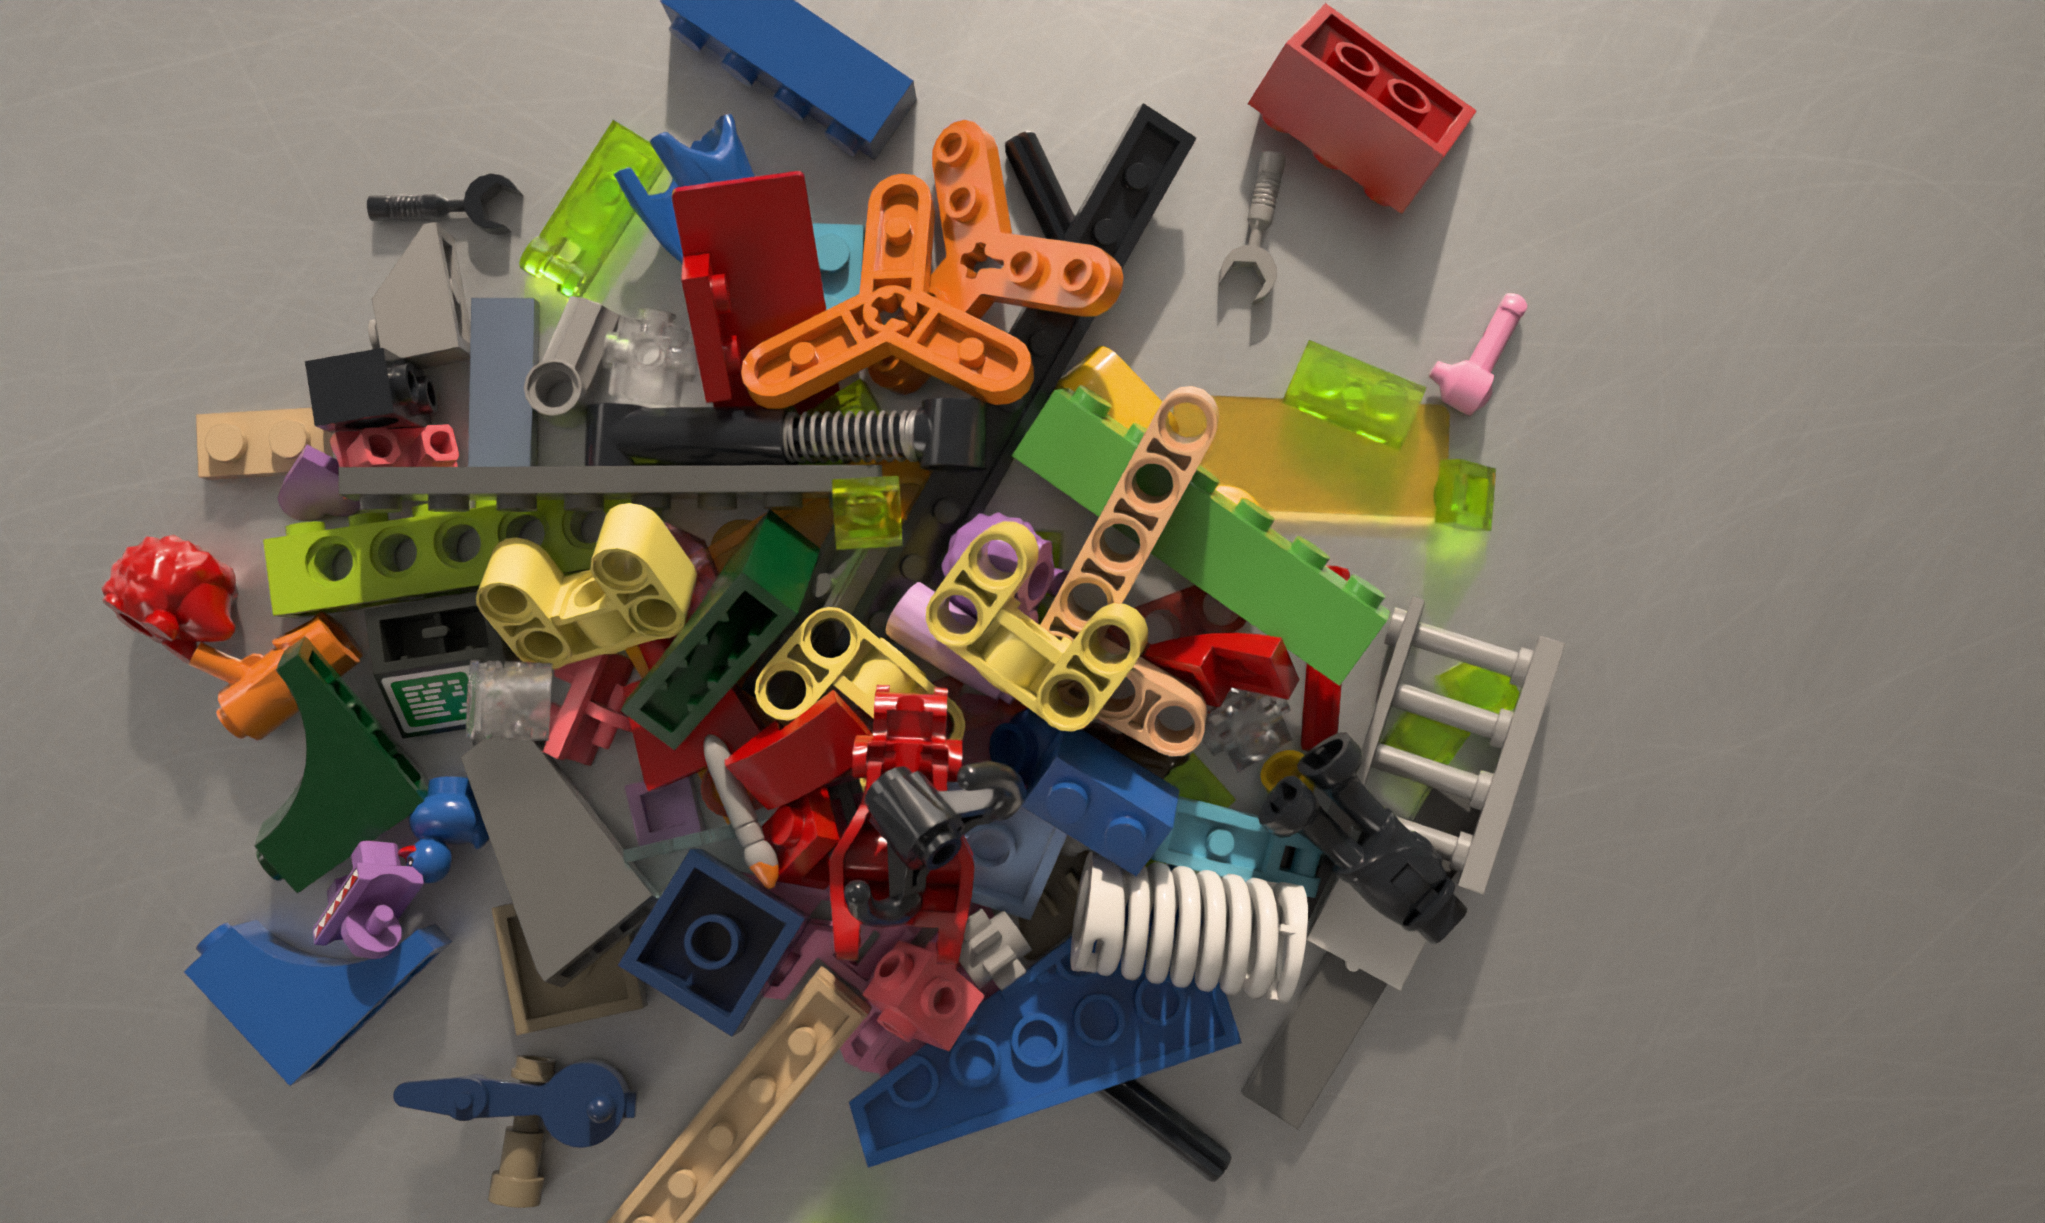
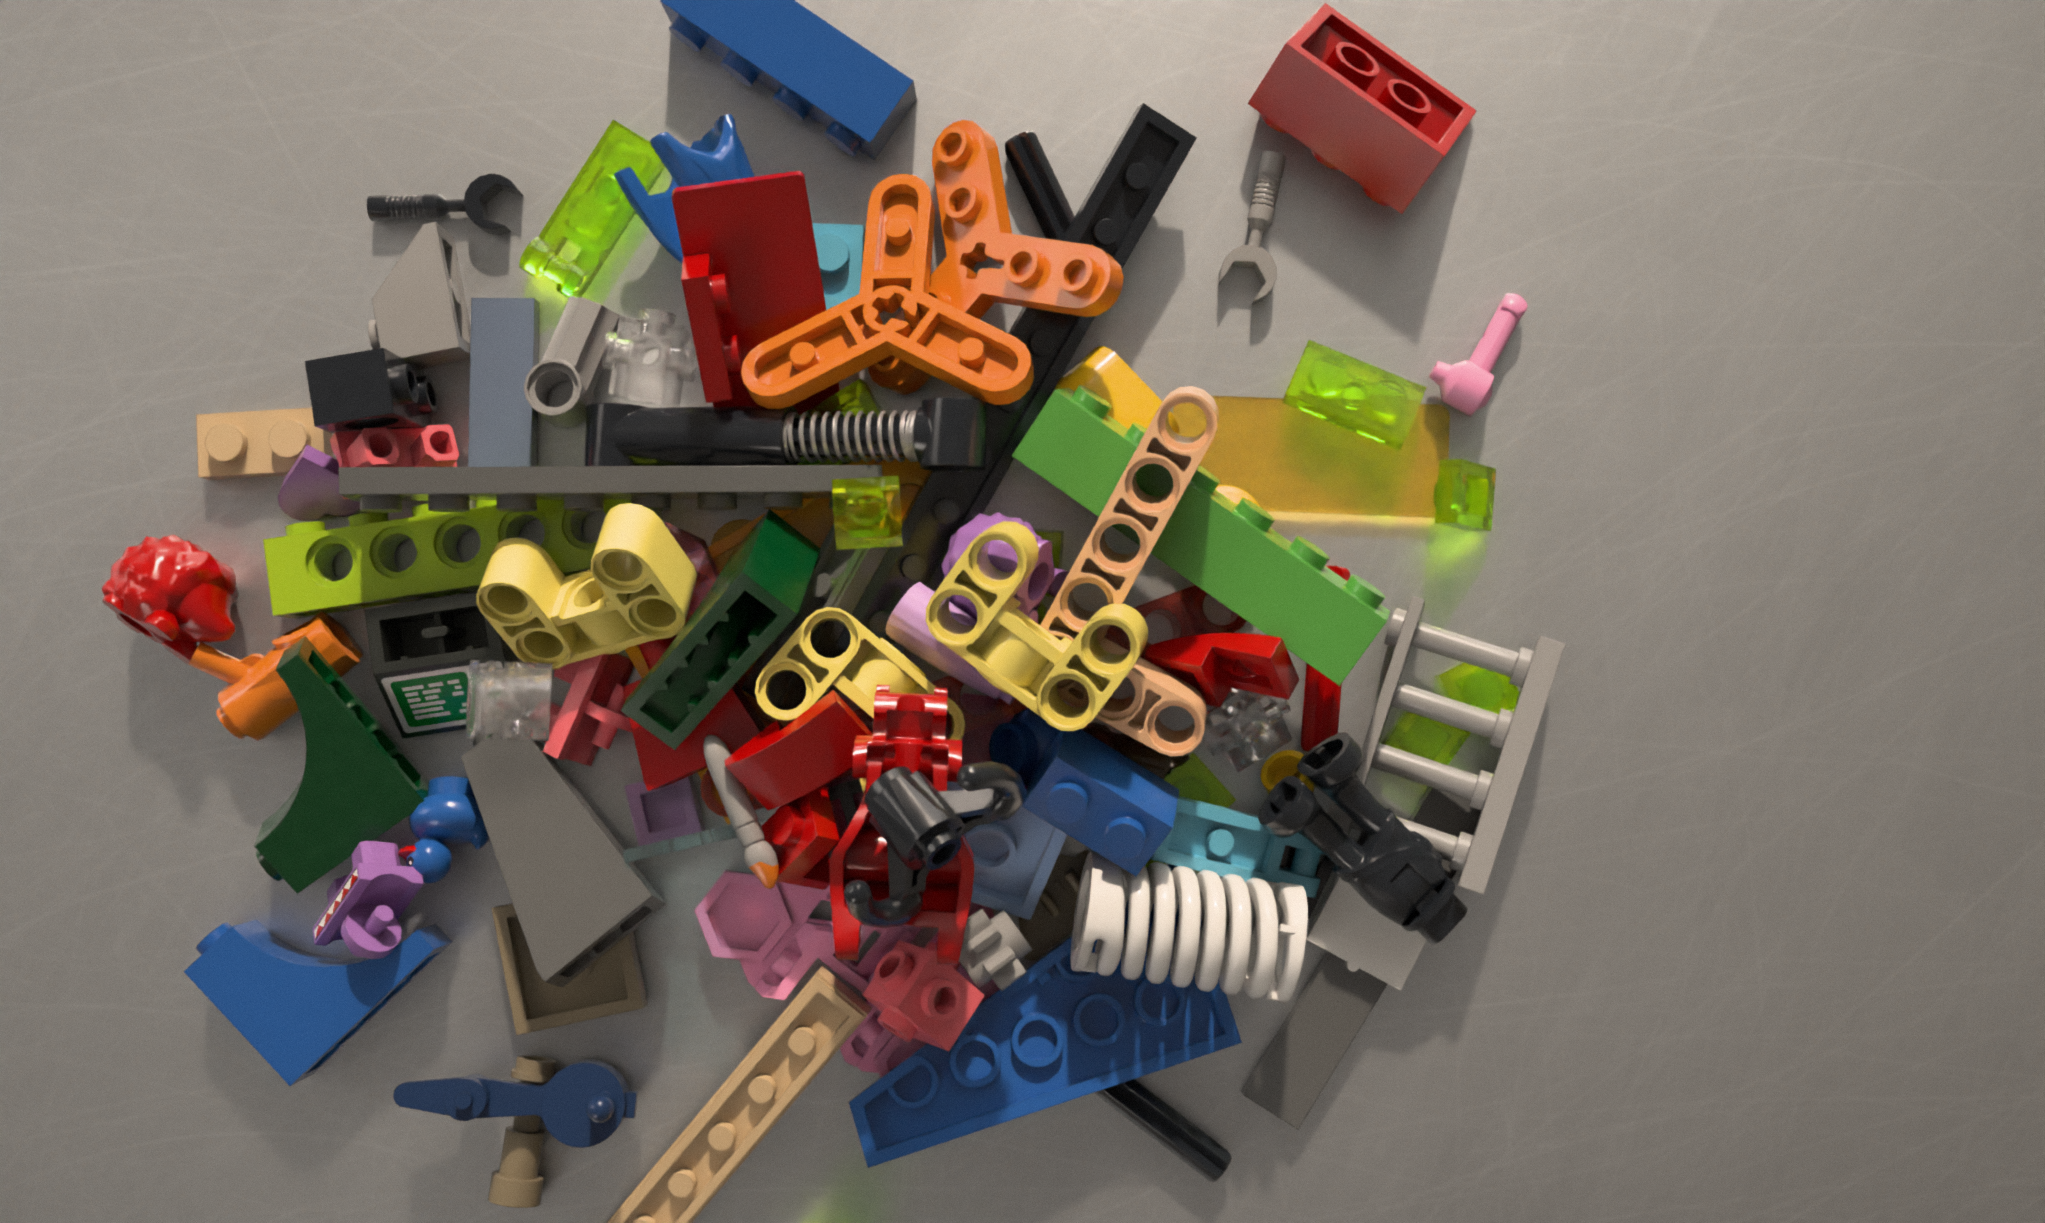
dark blue brick [618,849,812,1037] -> none

